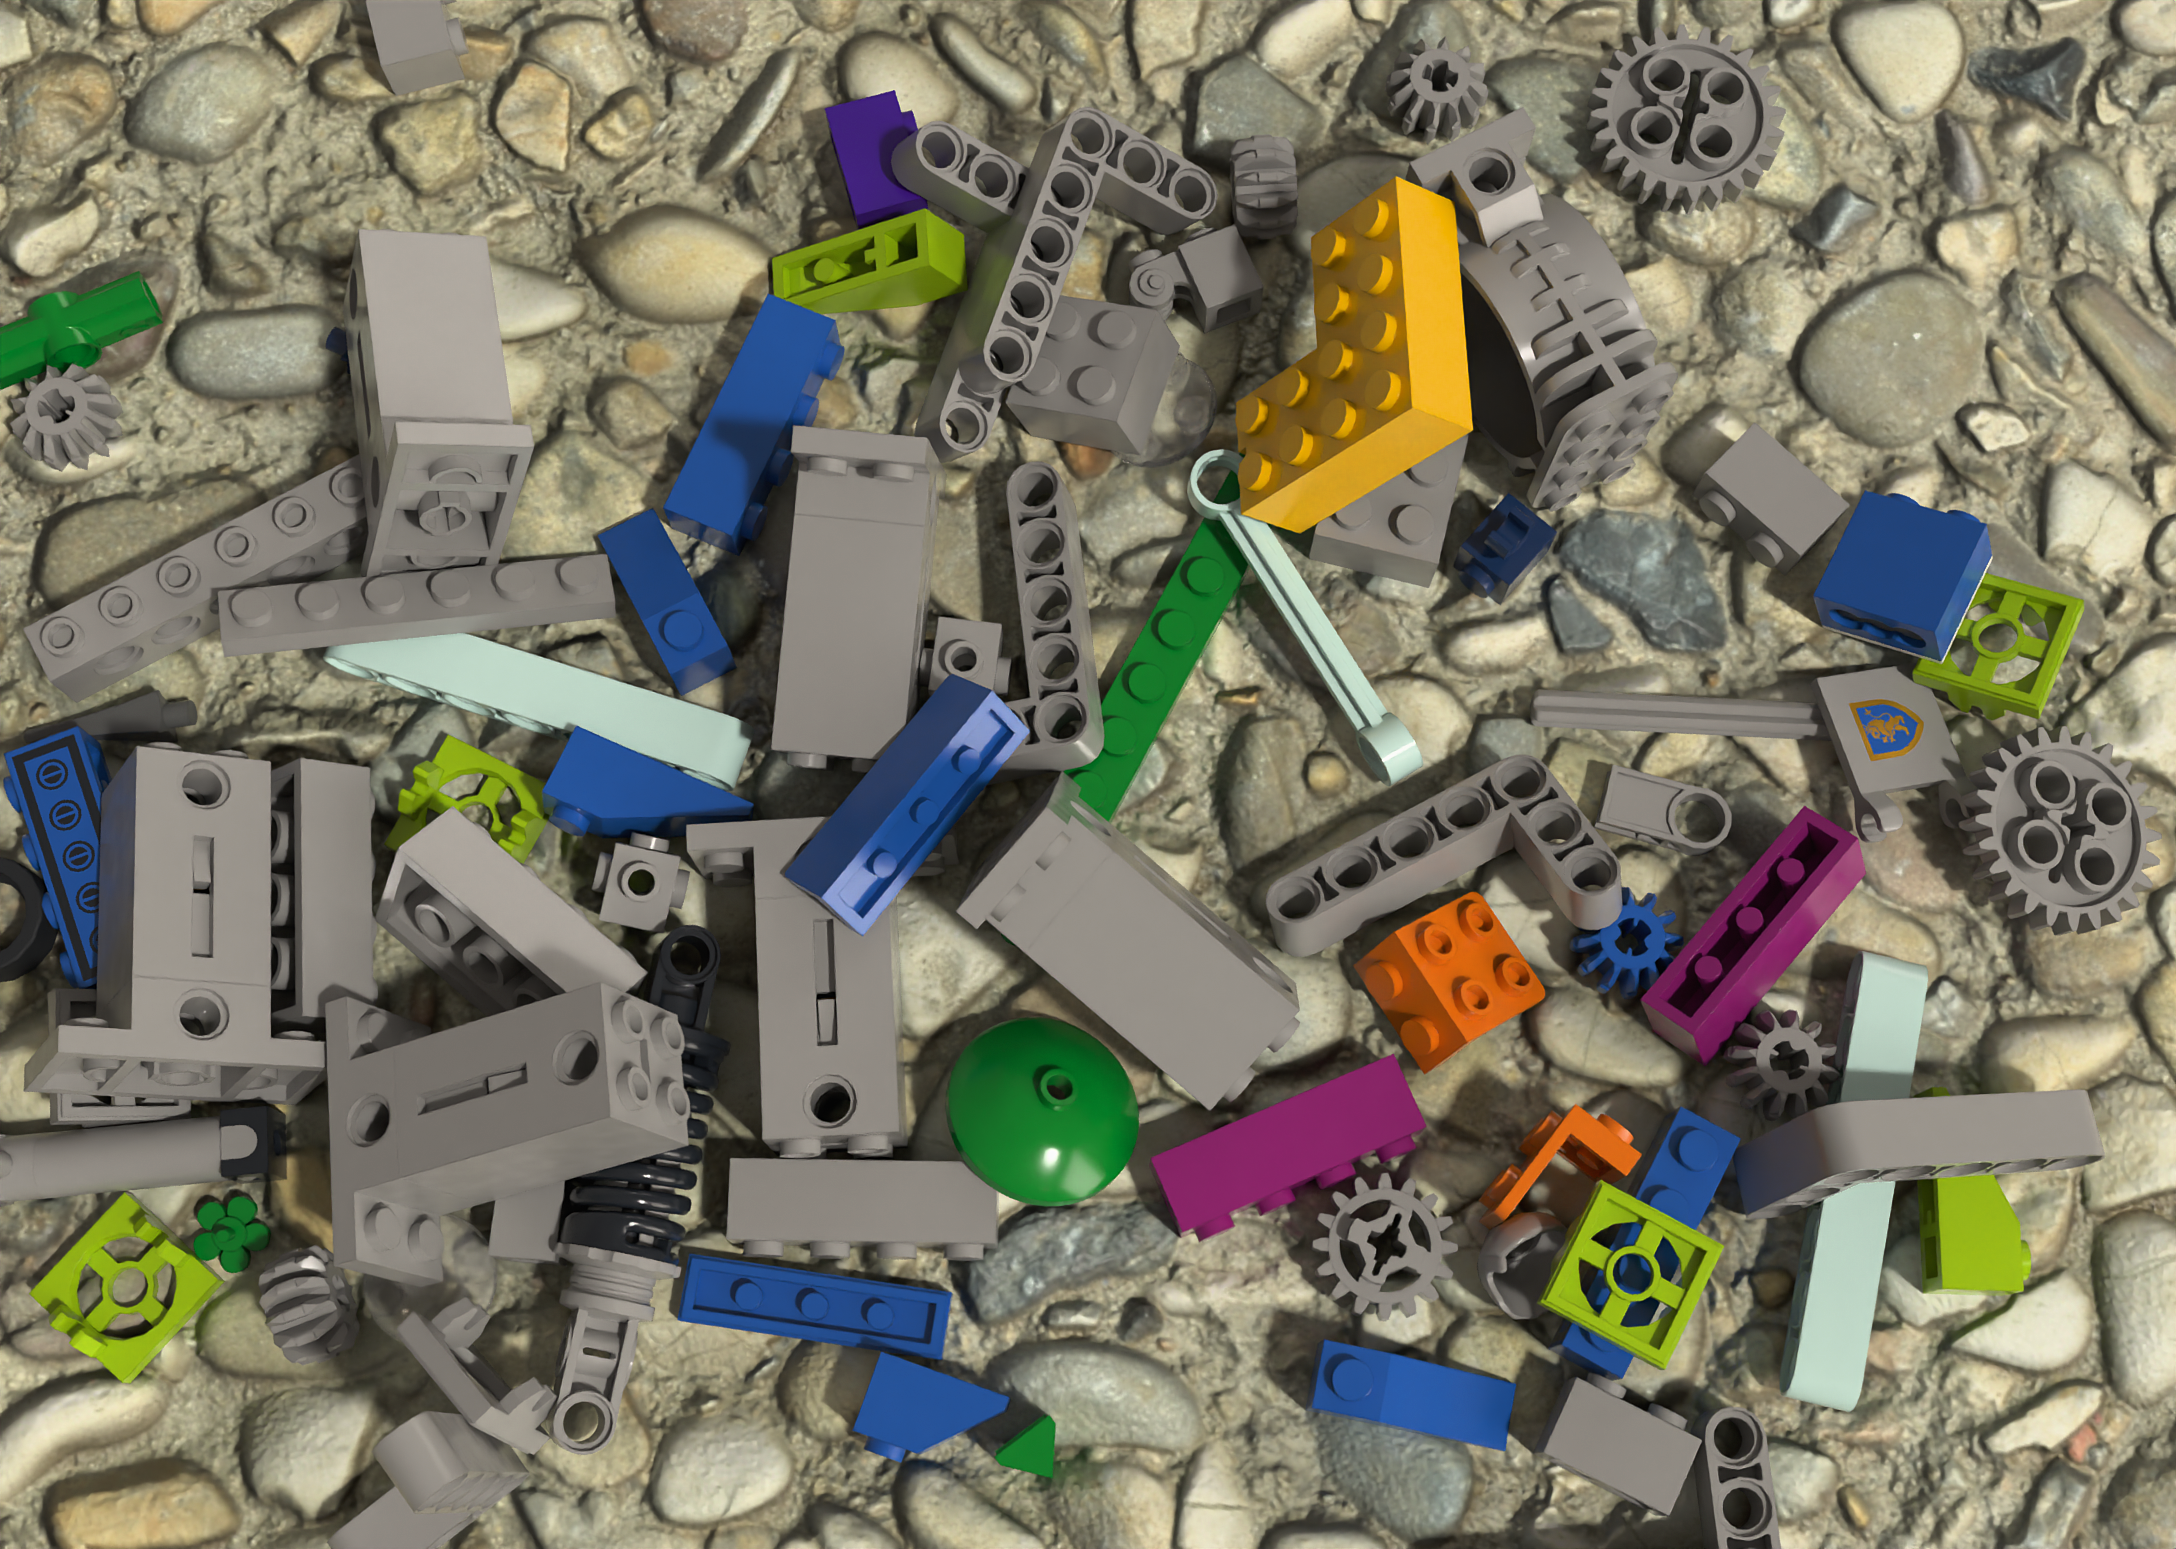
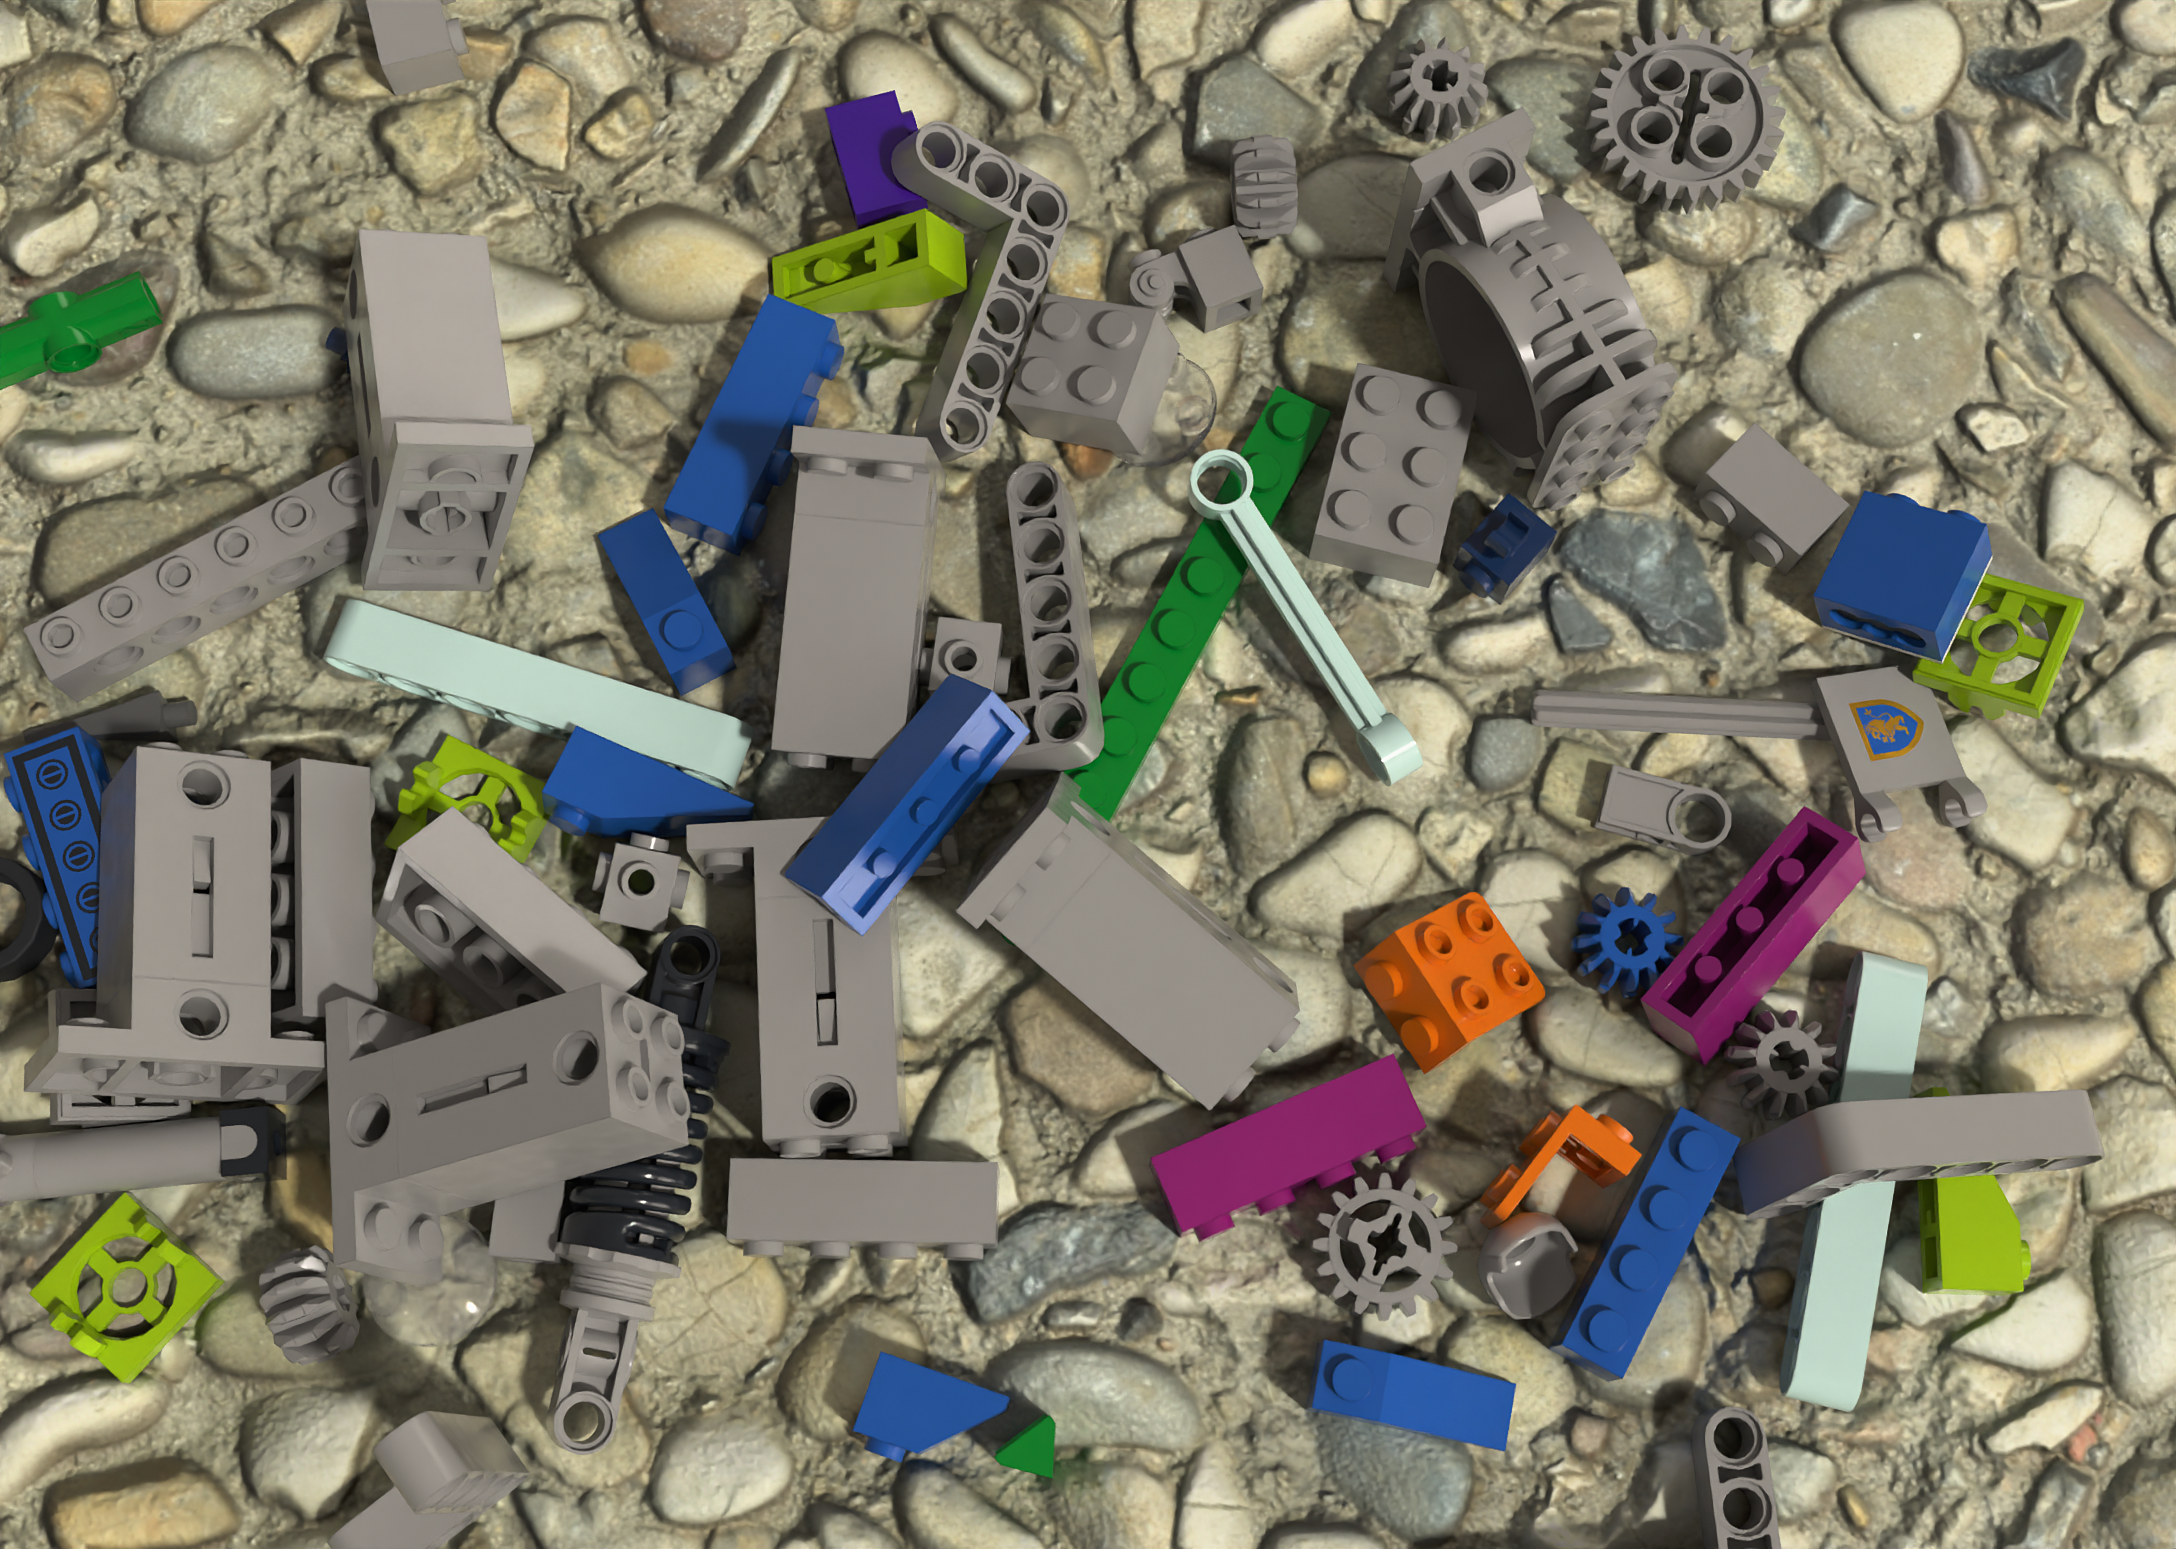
light grey gear [10,363,123,472] -> none
green plant [193,1196,271,1273] -> none
light grey plate [218,554,616,657] -> none
light grey piece [396,1296,558,1455] -> none
blue tile [678,1254,953,1361] -> none
green dish [945,1017,1139,1206] -> none
light grey beam [958,107,1218,395] -> none
yellow piece [1235,176,1473,534] -> none
light grey beam [1265,755,1622,957] -> none
light grey brick [1533,1372,1702,1516] -> none
lime piece [1537,1180,1724,1370] -> none
light grey gear [1959,726,2162,936] -> none

